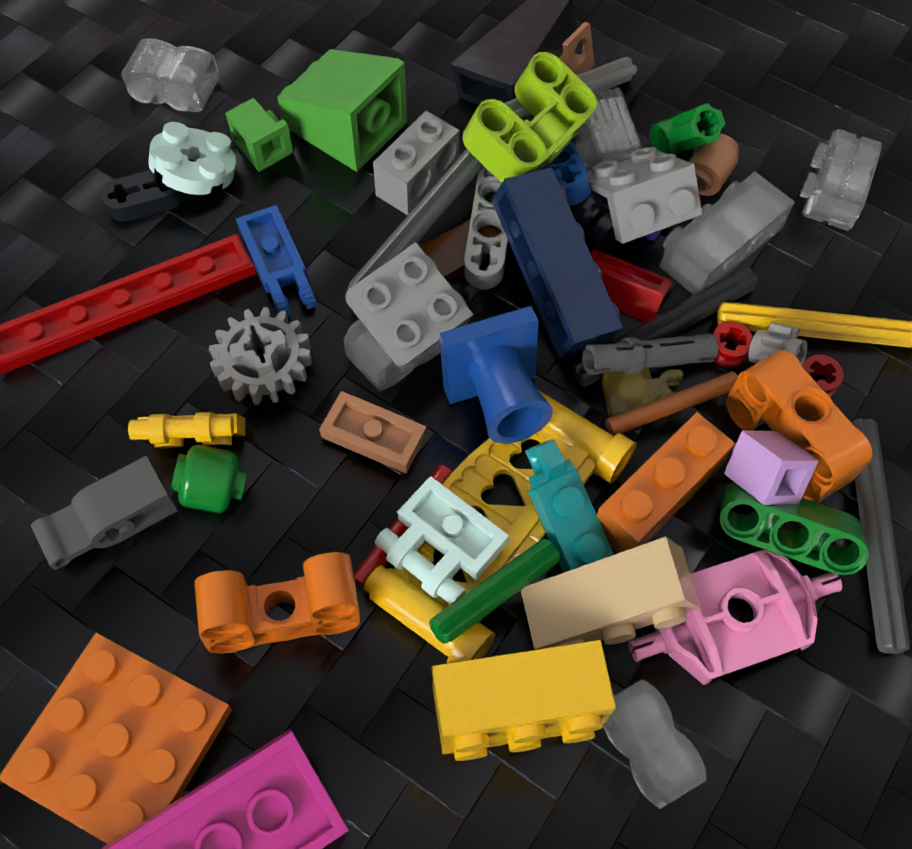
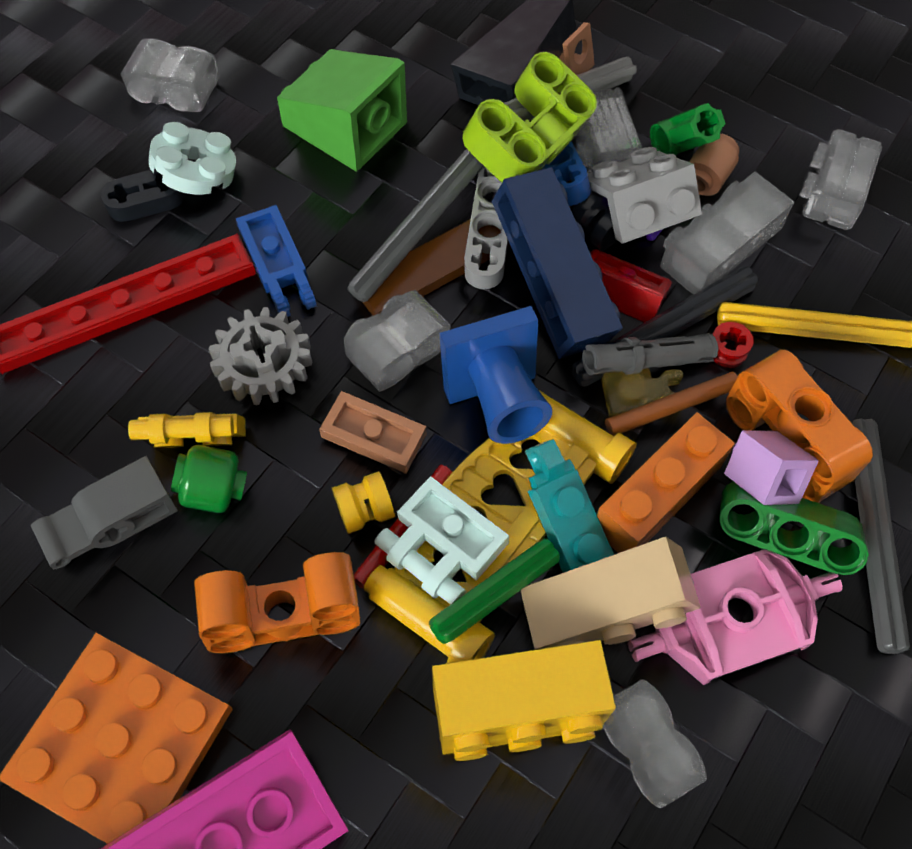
bright green brick [225,98,293,172] -> none
light grey bracket [345,242,473,366] -> none
light grey brick [373,111,460,216] -> none
light grey gear [749,322,807,366] -> none
red bush [803,355,844,397] -> none
none -> yellow wheel [332,471,395,534]

